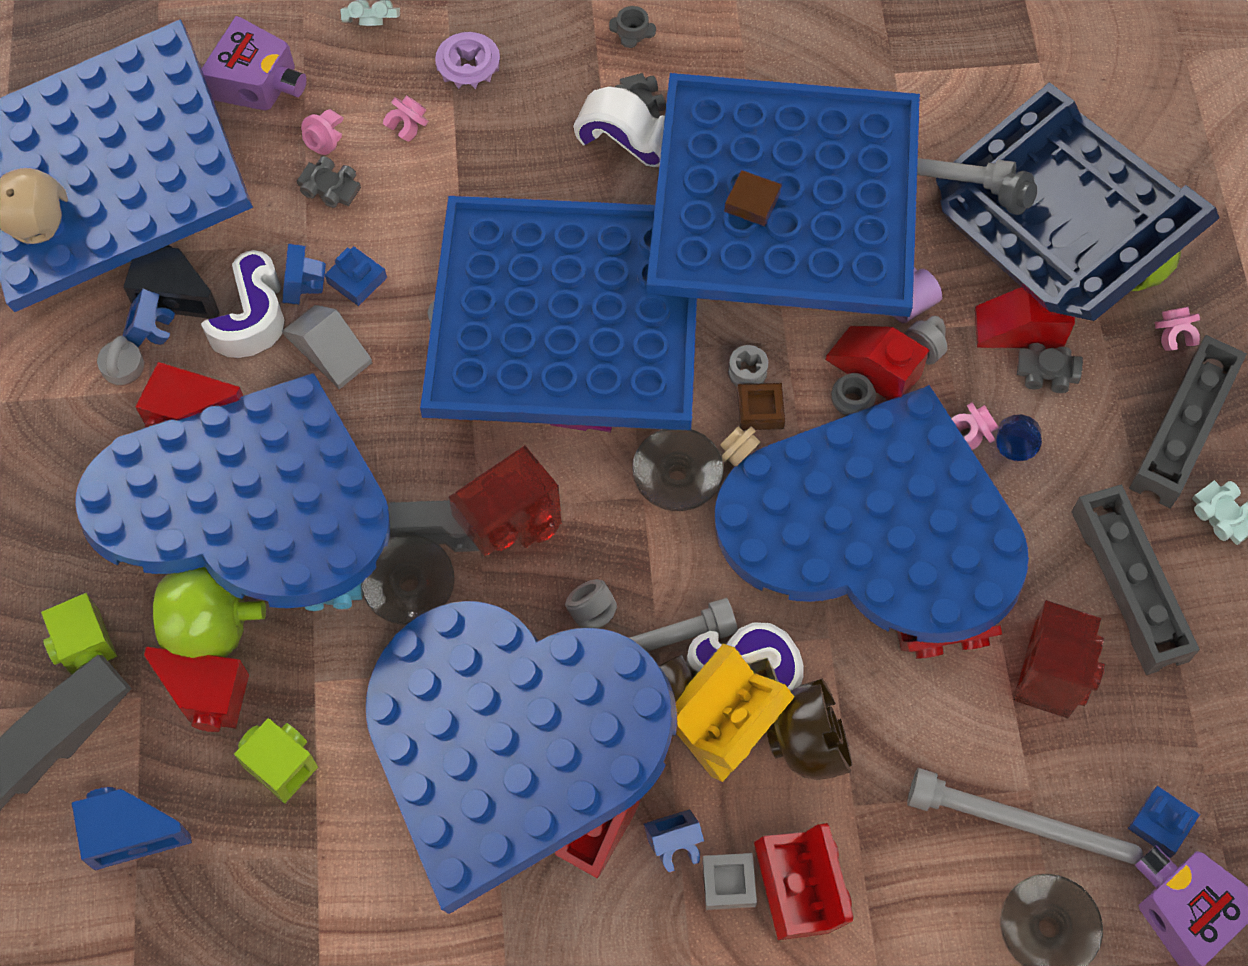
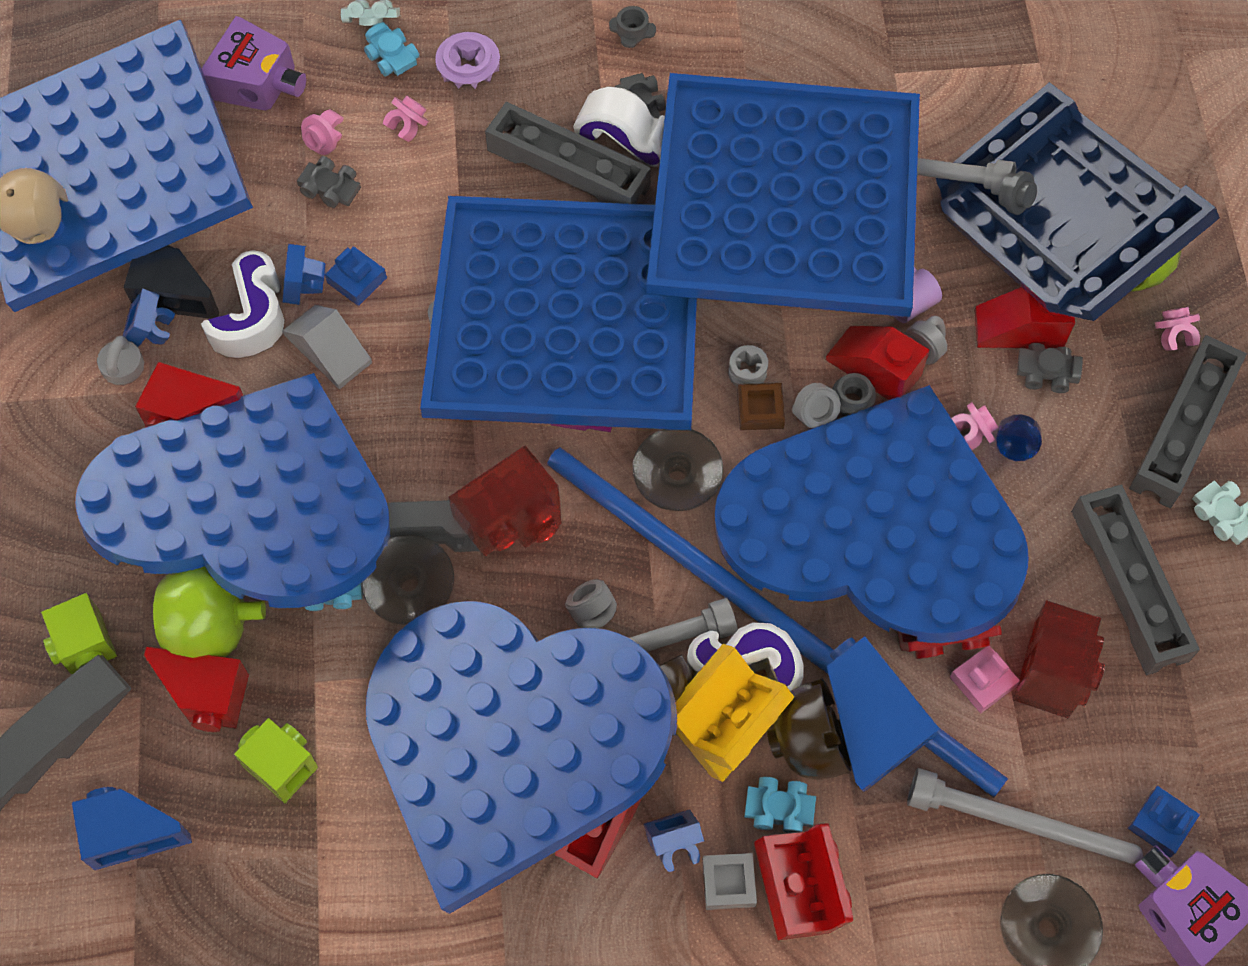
tan plate [720,426,761,467] -> none
reddish brown tile [724,170,782,226] -> none
none -> medium azure piece [364,22,419,77]
none -> dark grey piece [485,101,651,204]
none -> blue piece [547,447,1008,798]
none -> medium azure piece [744,777,816,833]
none -> light grey tile [792,383,841,428]
none -> blue slope [827,636,941,792]
none -> bright pink tile [950,646,1020,714]

